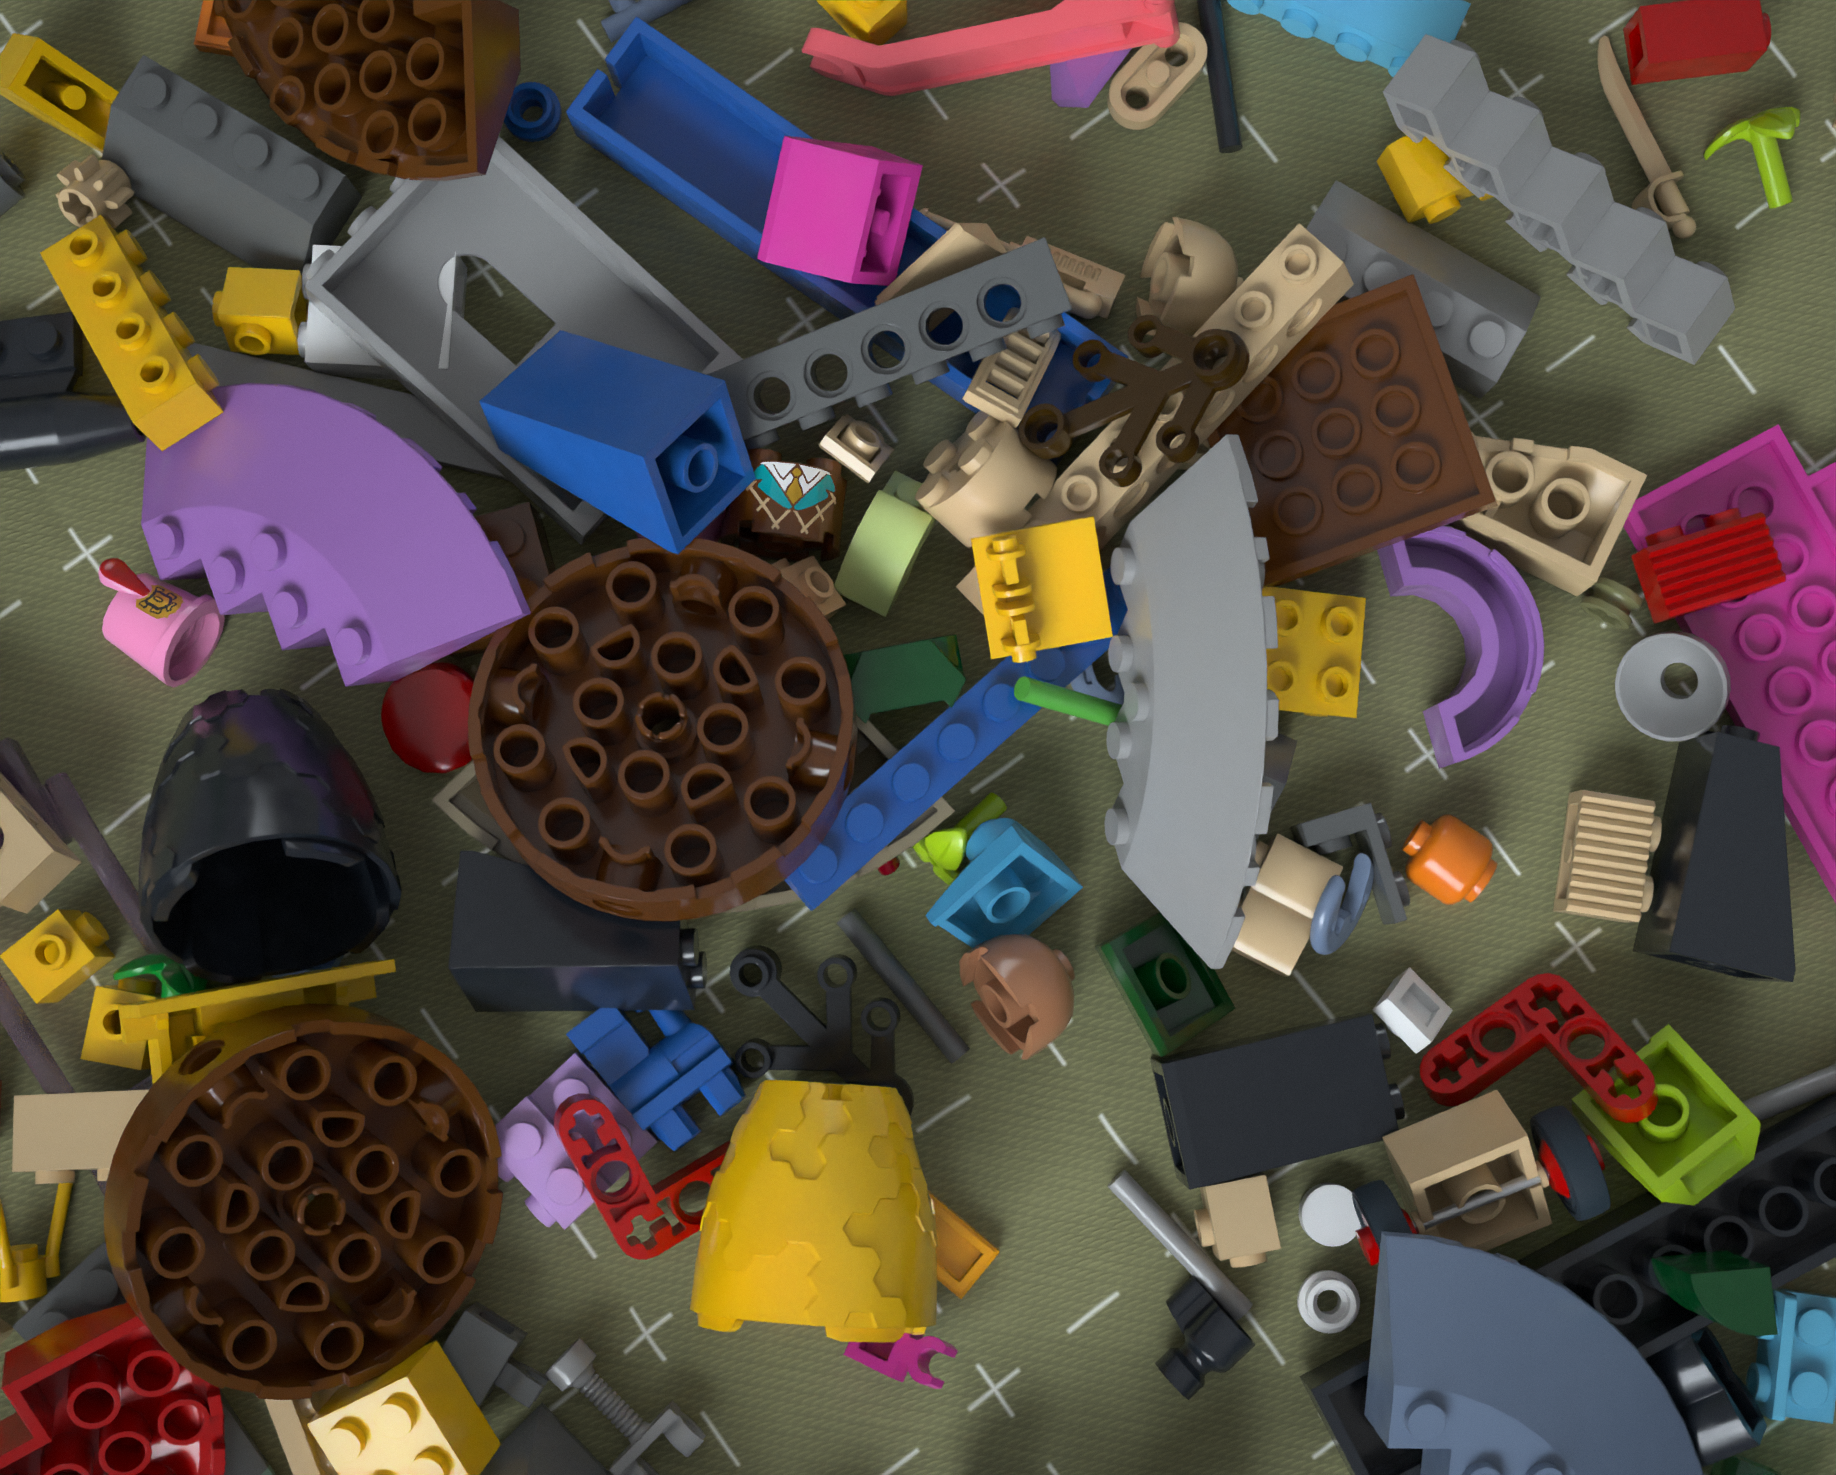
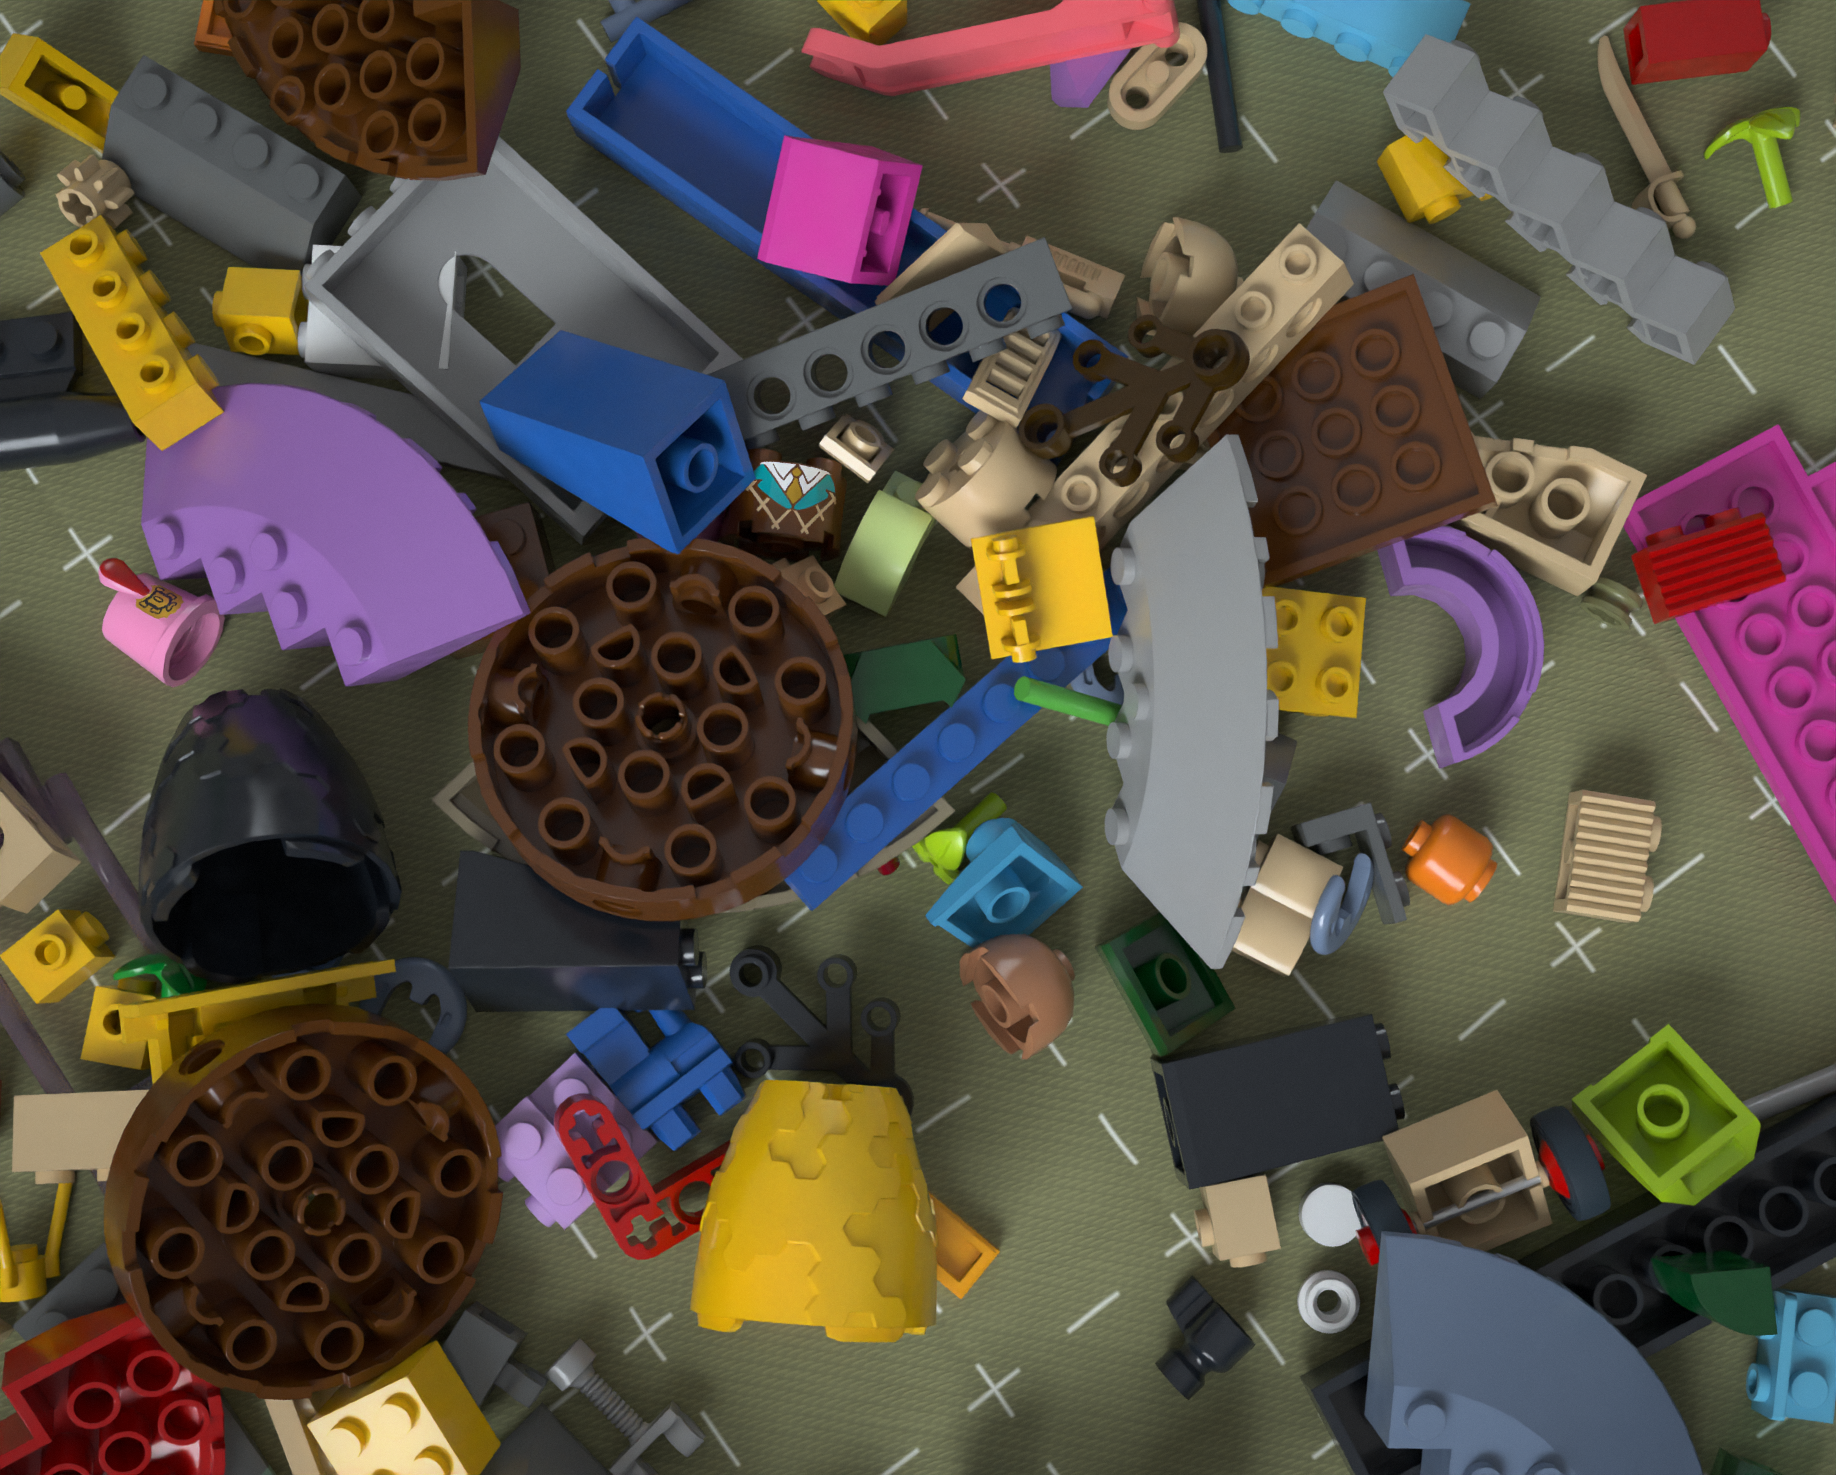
red piece [381,662,474,773] -> none
blue plate [504,82,562,142] -> none
dark grey bar [837,908,970,1064] -> none
dark pink plate [843,1333,958,1389] -> none
light grey bar [1107,1170,1253,1321] -> none
white plate [1372,967,1453,1054] -> none
red beam [1419,973,1658,1123] -> none
light grey piece [1615,631,1731,742] -> none
black slope [1633,725,1796,982] -> none
black brick [1645,1326,1767,1467] -> none
none -> sand blue head [359,957,467,1054]

